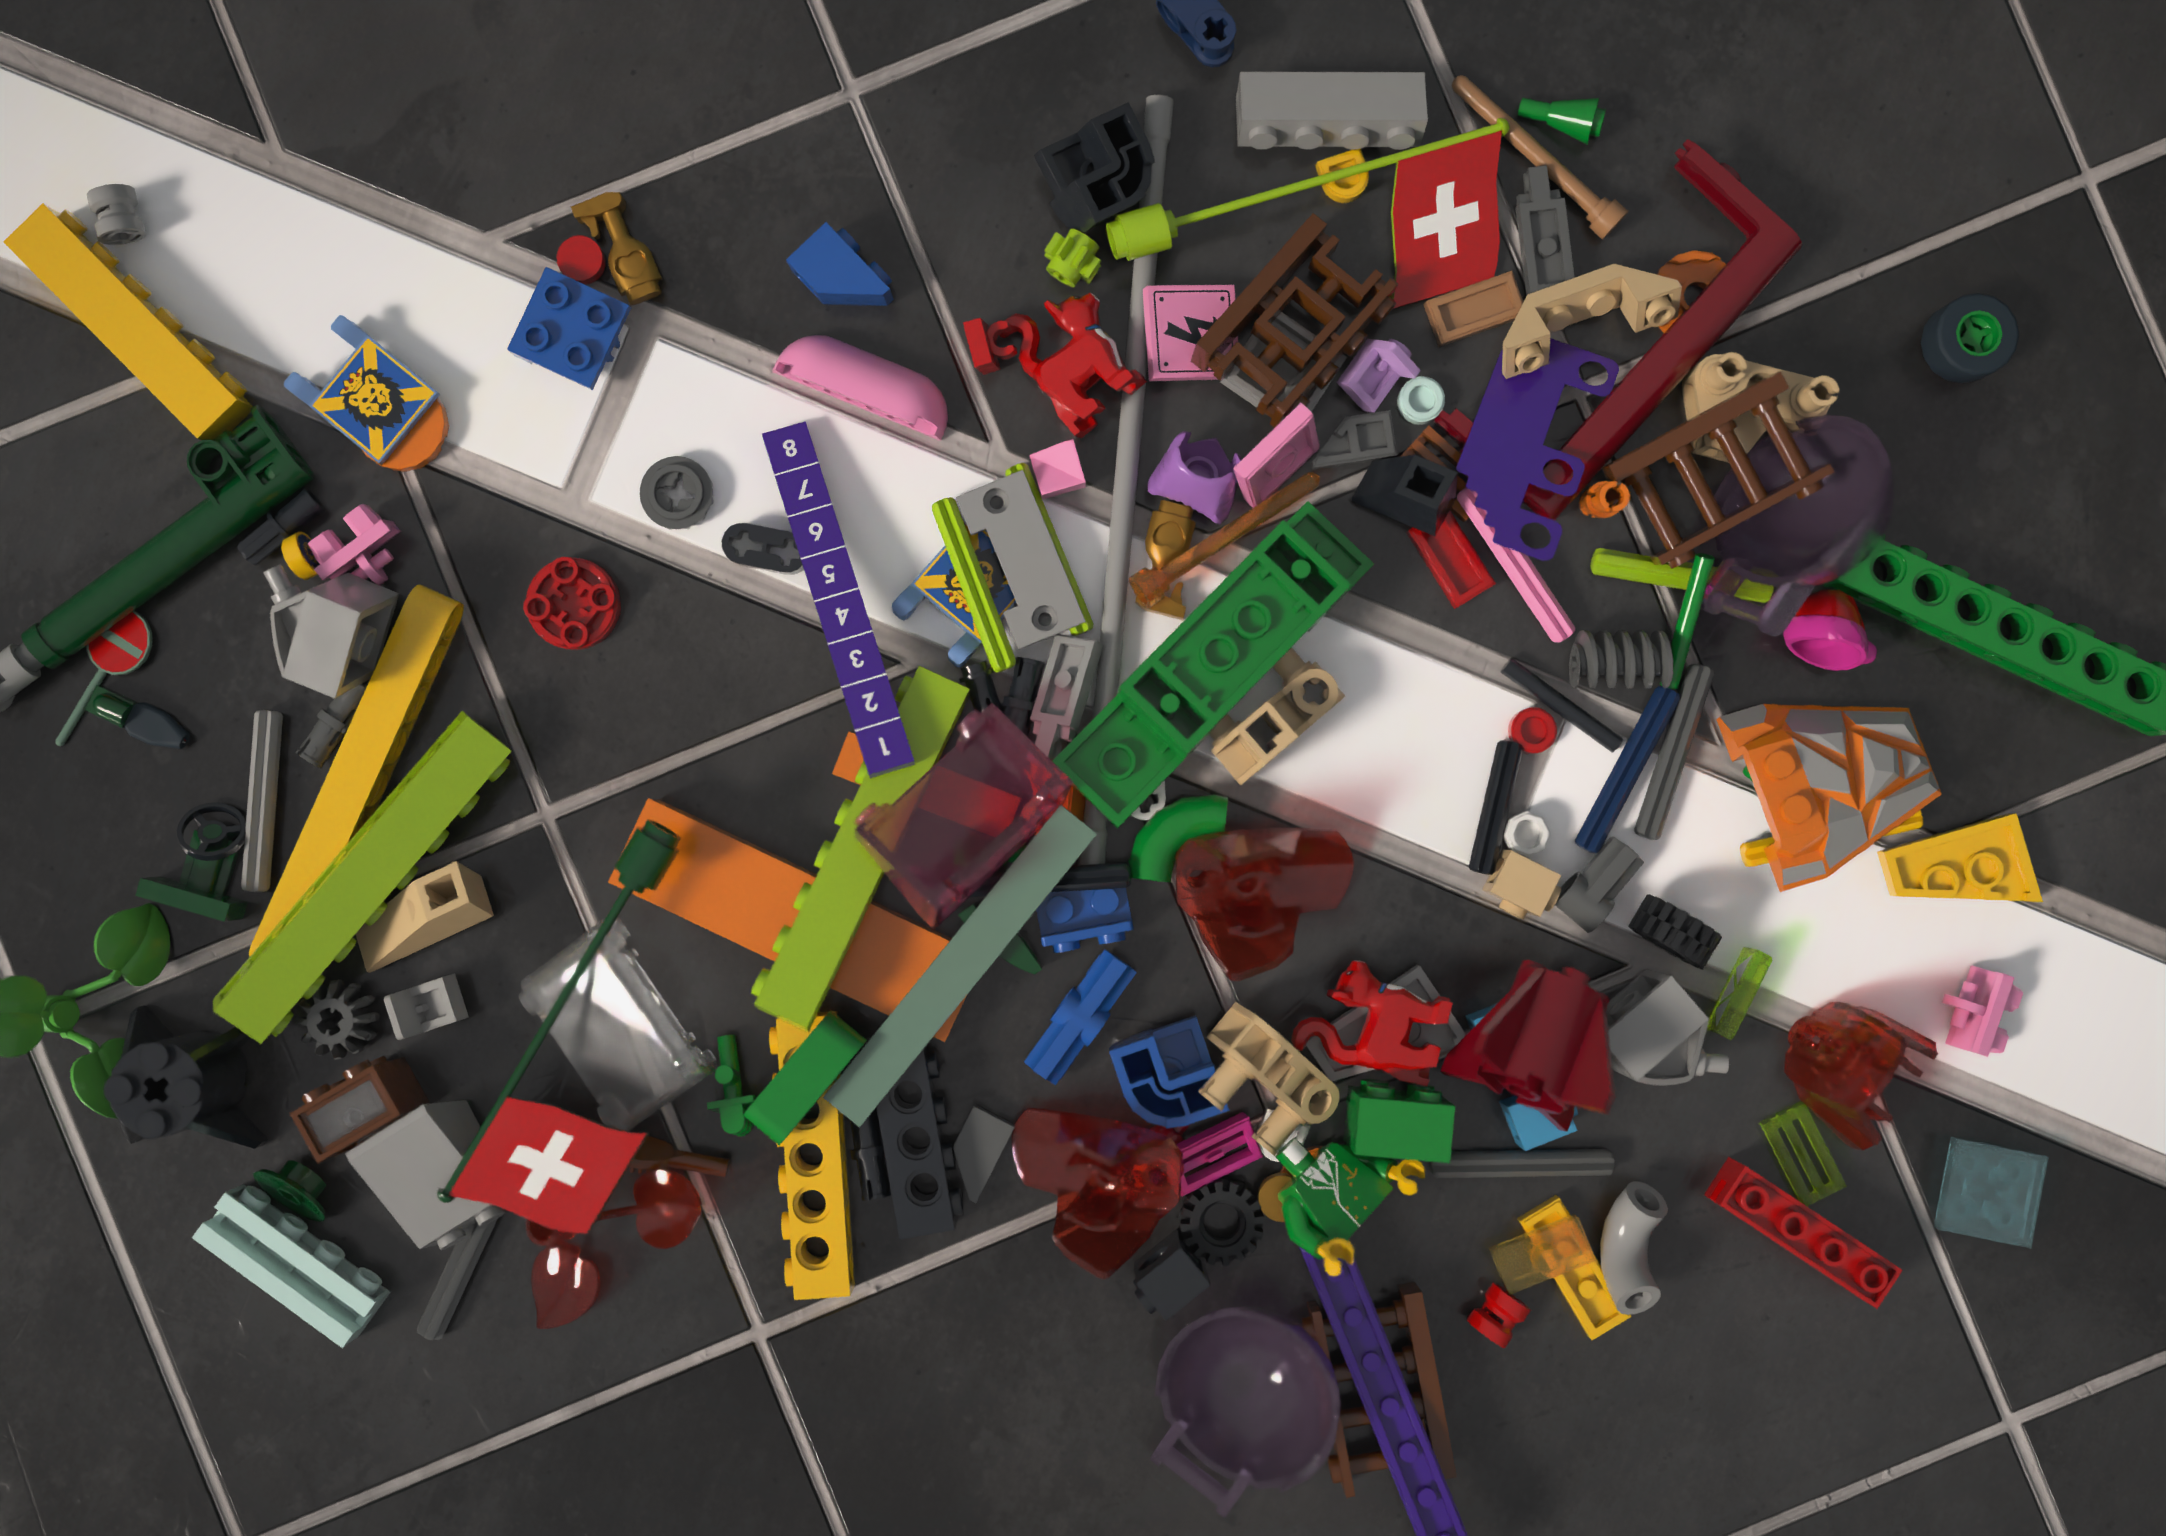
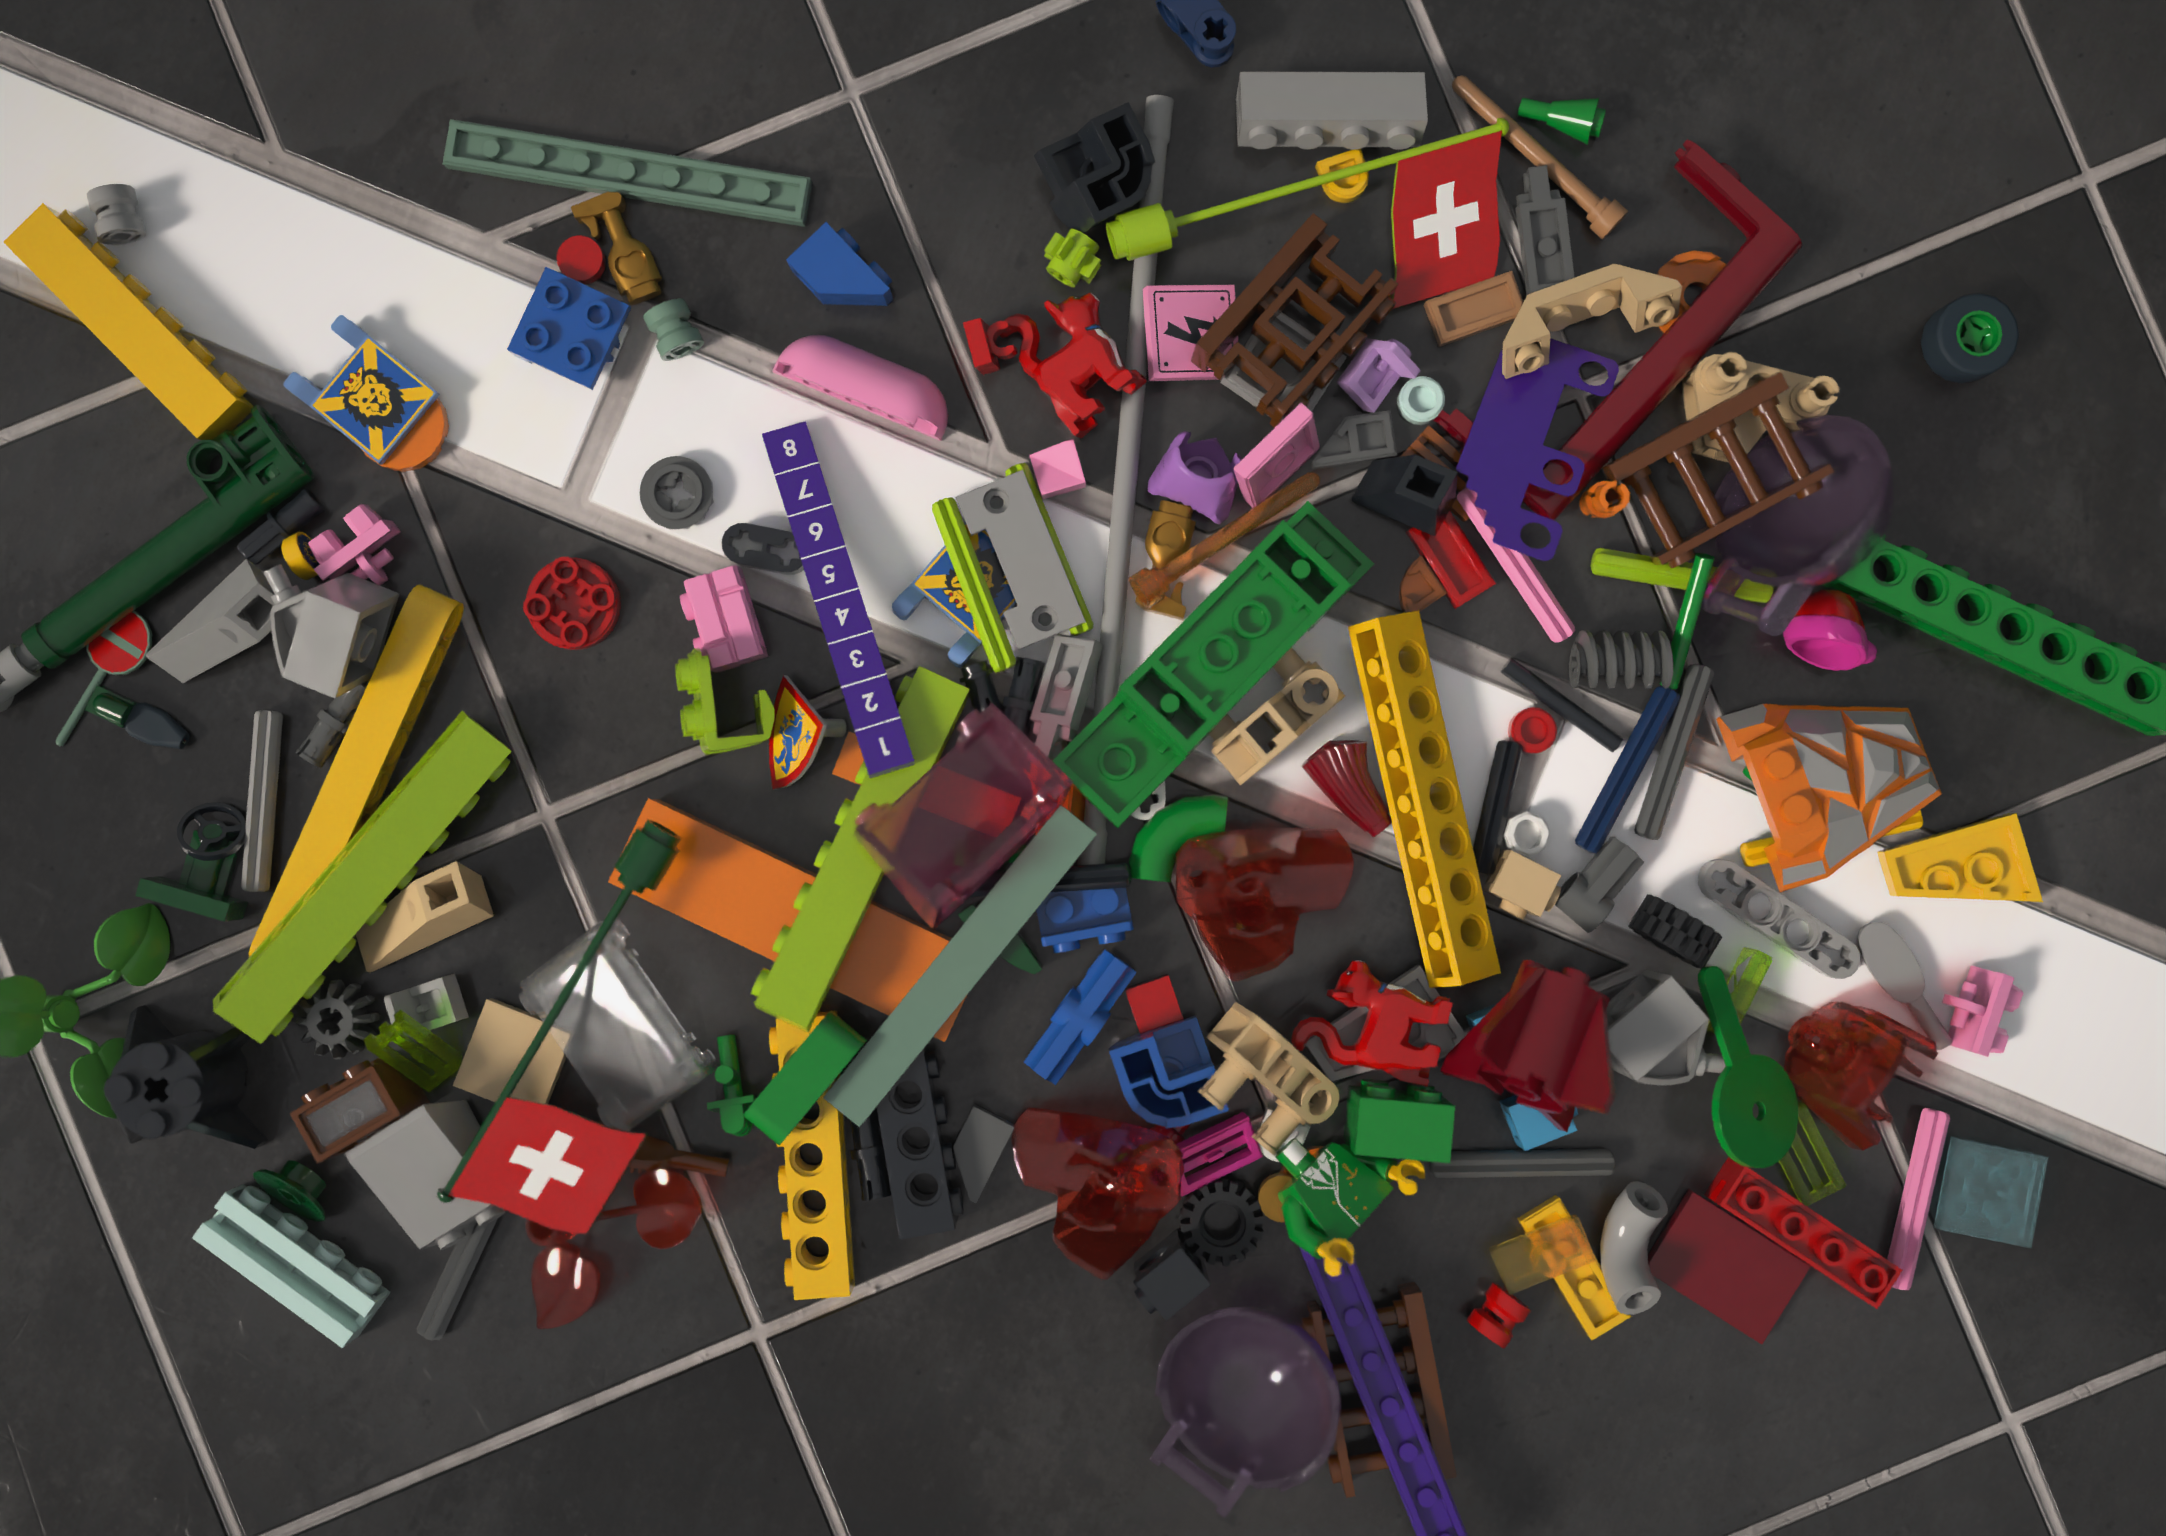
none -> light grey slope [146,559,275,683]
none -> clear neon green tile [364,1009,463,1092]
none -> sand green tile [443,119,812,227]
none -> tan tile [453,998,576,1104]
none -> sand green wheel [643,298,704,361]
none -> lime piece [675,648,775,755]
none -> bright pink brick [680,565,769,672]
none -> shield [769,675,846,790]
none -> red tile [1125,974,1183,1034]
none -> dark red piece [1301,740,1392,837]
none -> yellow brick [1348,610,1501,988]
none -> dark orange tile [1399,556,1447,613]
none -> dark red tile [1648,1189,1811,1344]
none -> green piece [1697,966,1798,1168]
none -> light grey beam [1698,860,1860,979]
none -> light grey piece [1856,922,1953,1050]
none -> bright pink axle [1887,1108,1950,1290]

